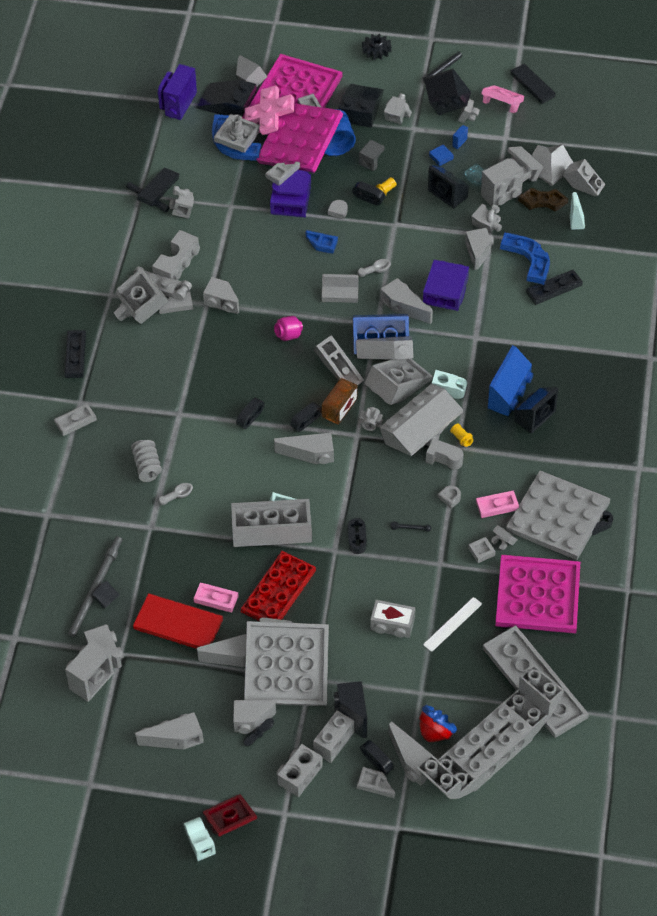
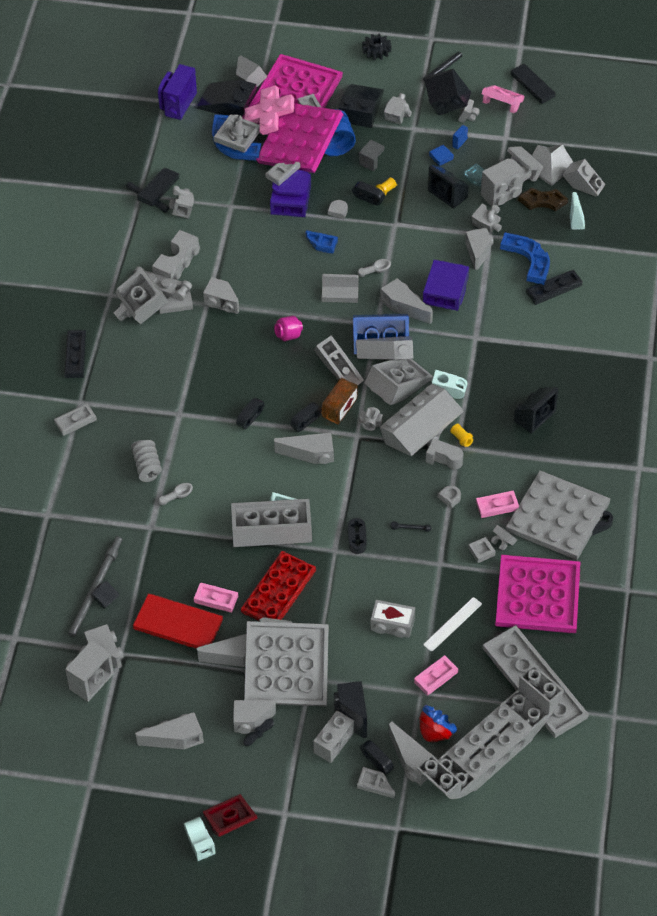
light grey brick [277,744,323,797] -> none
blue slope [488,345,533,416] -> none
none -> bright pink plate [414,655,458,696]

